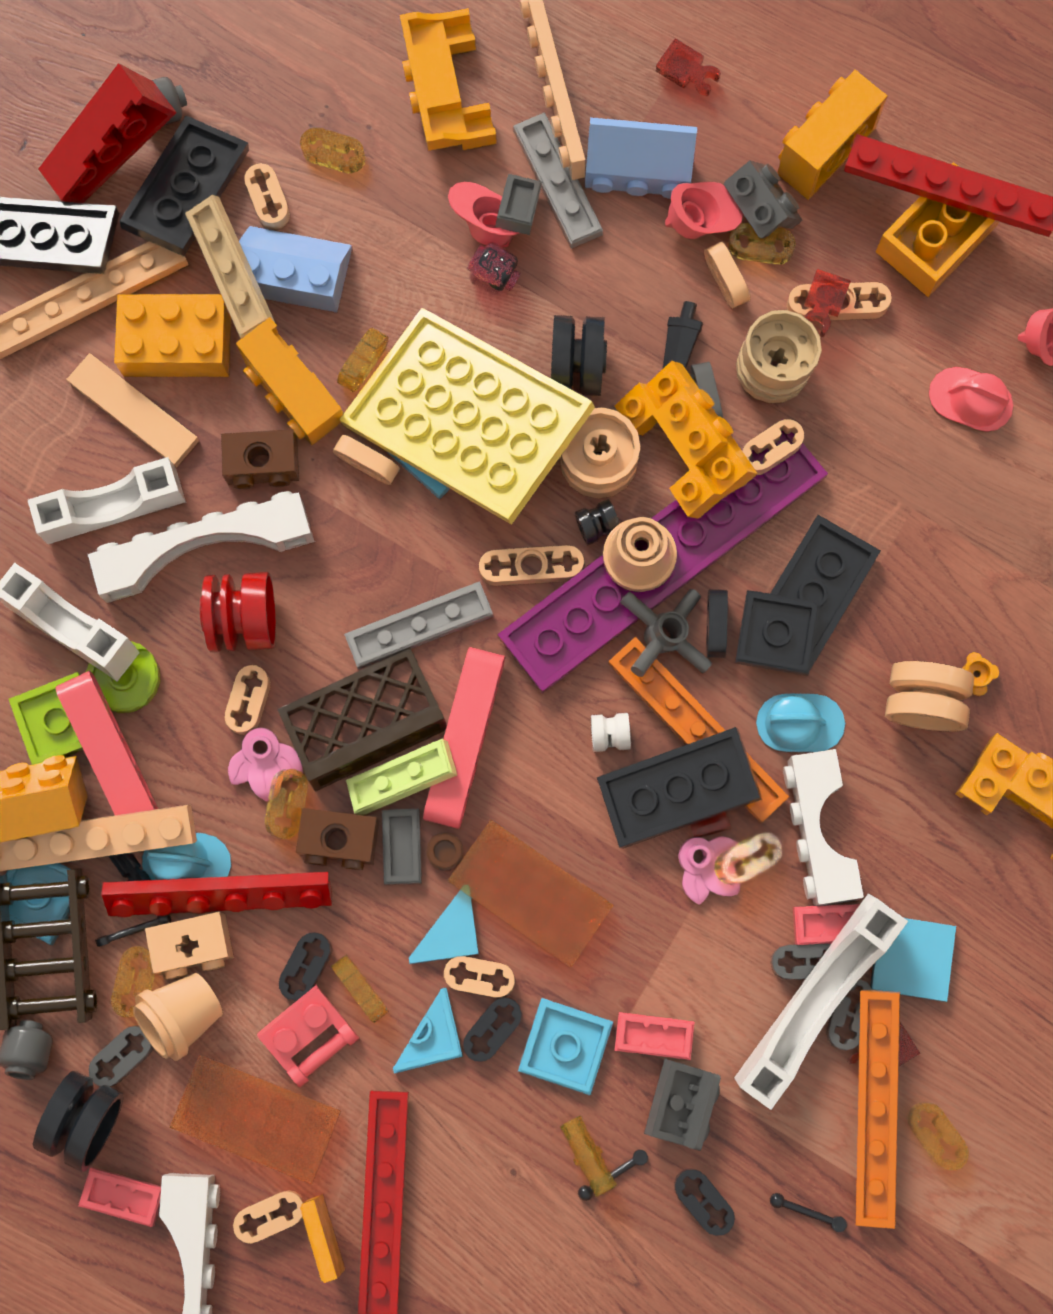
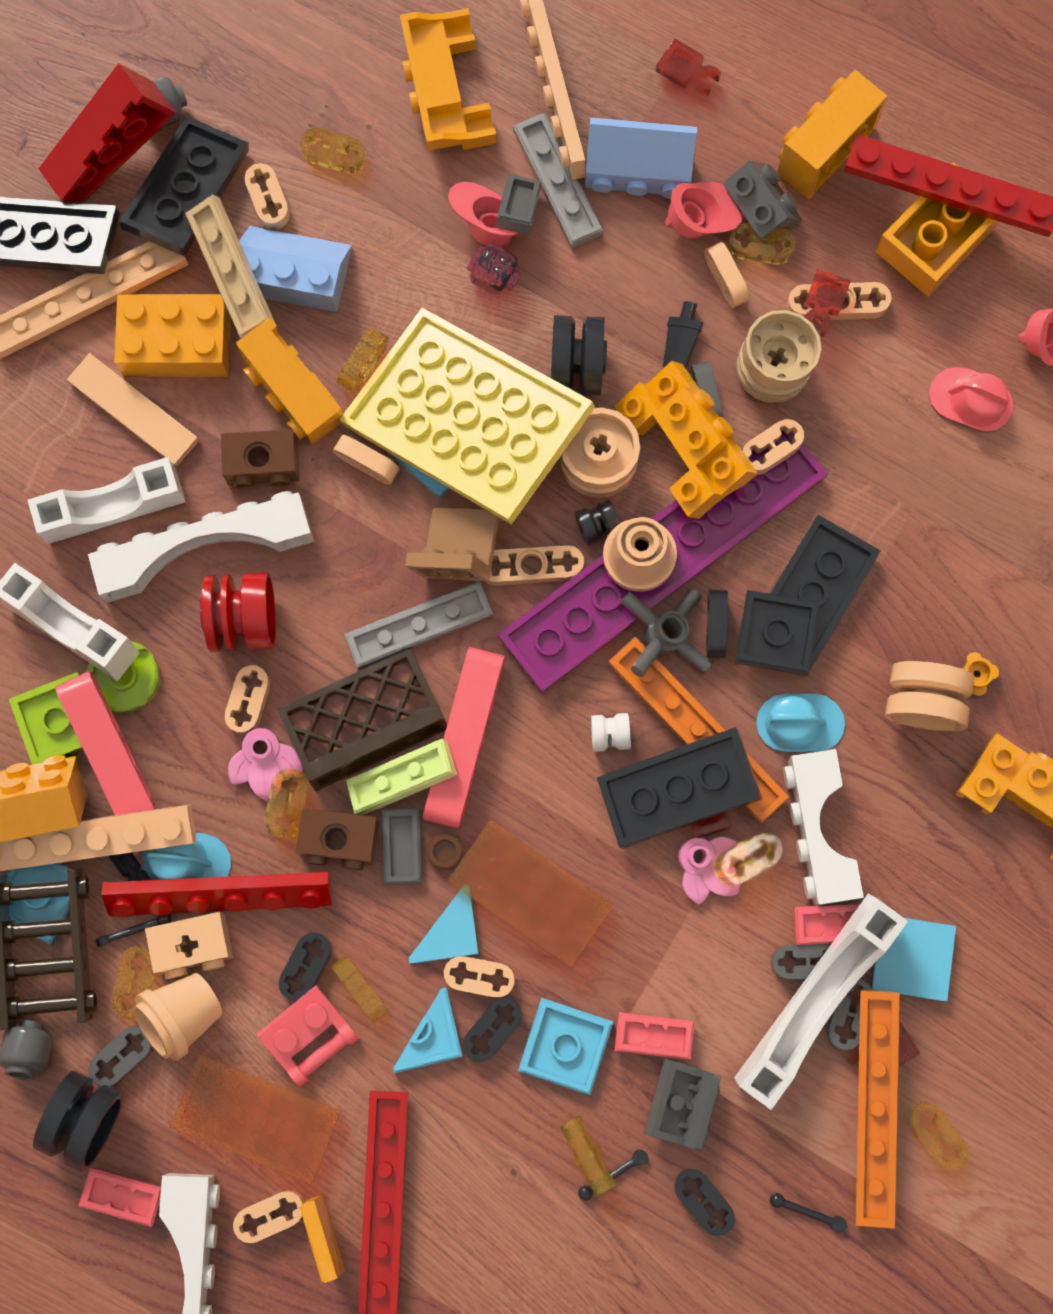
none -> medium nougat bracket [405,508,499,581]

